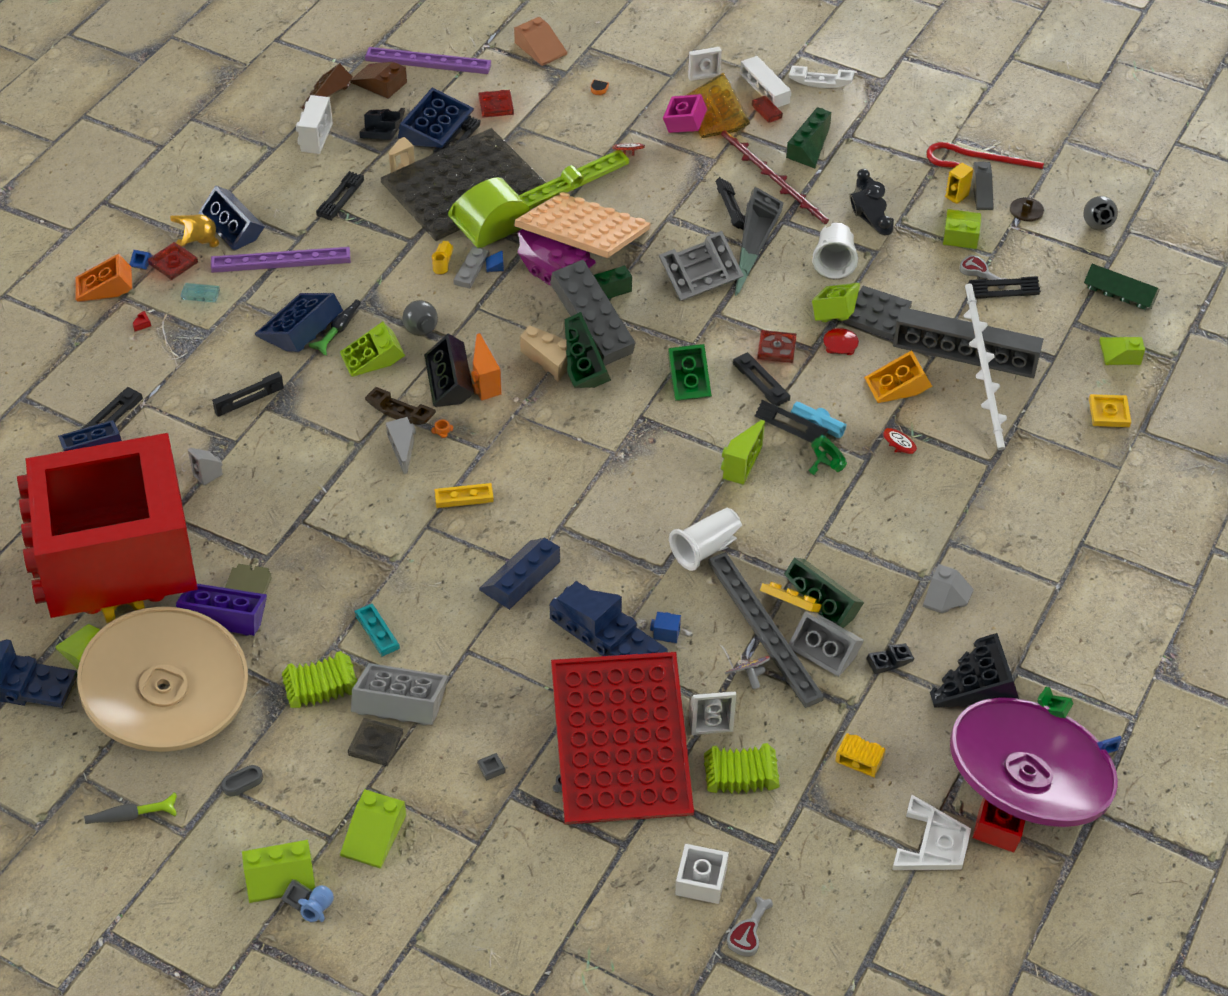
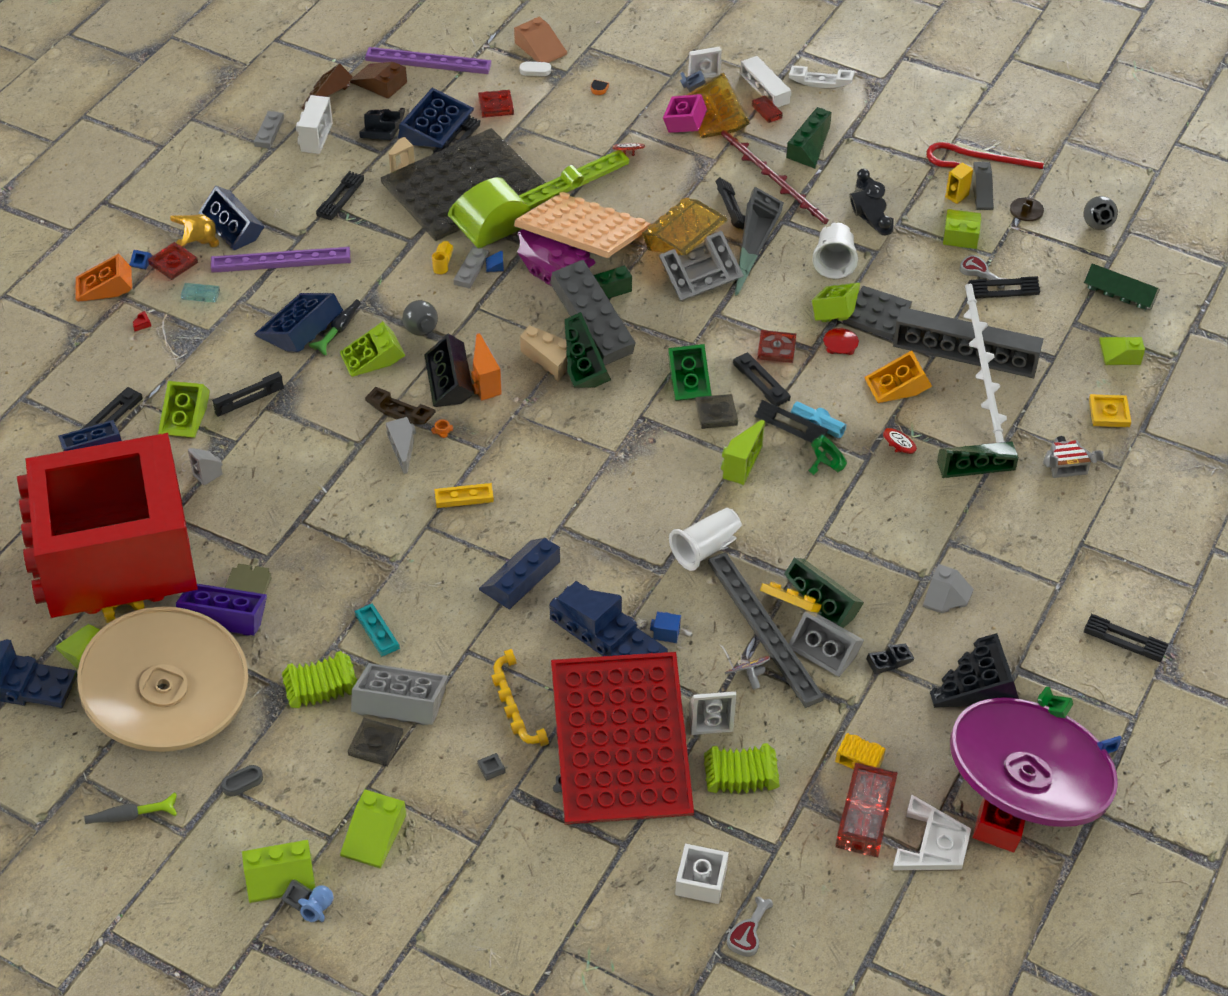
none -> lime slope [158,381,210,438]
none -> light grey plate [254,111,284,148]
none -> yellow bar [491,648,549,747]
none -> white tile [520,62,551,76]
none -> clear yellow slope [642,198,728,256]
none -> sand blue bracket [680,70,707,93]
none -> clear smoke plate [695,394,738,429]
none -> brick [835,763,898,858]
none -> dark green wedge [937,441,1019,478]
none -> torso [1043,436,1104,478]
none -> black container [1084,613,1169,663]

